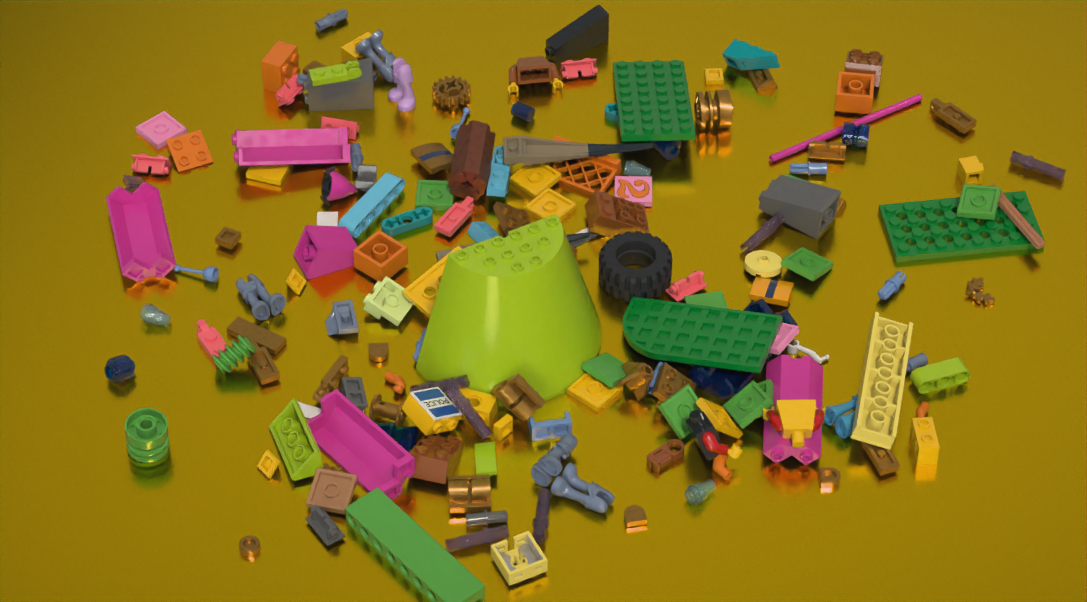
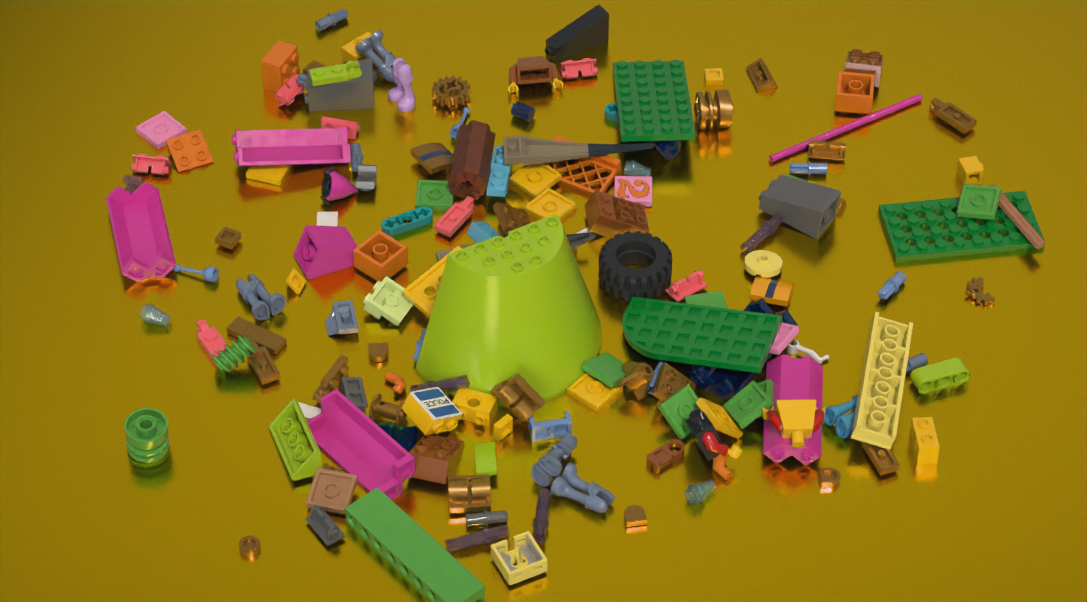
head [104,355,135,383] -> none
yellow slope [257,449,280,478] -> none
medium azure beam [338,172,405,238] -> none
pin [446,384,493,440] -> none
teal slope [722,39,780,71] -> none
bright green tile [781,247,834,281] -> none
clear blue wheel [842,122,870,148] -> none
orange arm [916,401,930,418] -> none
pin [1010,151,1066,181] -> none

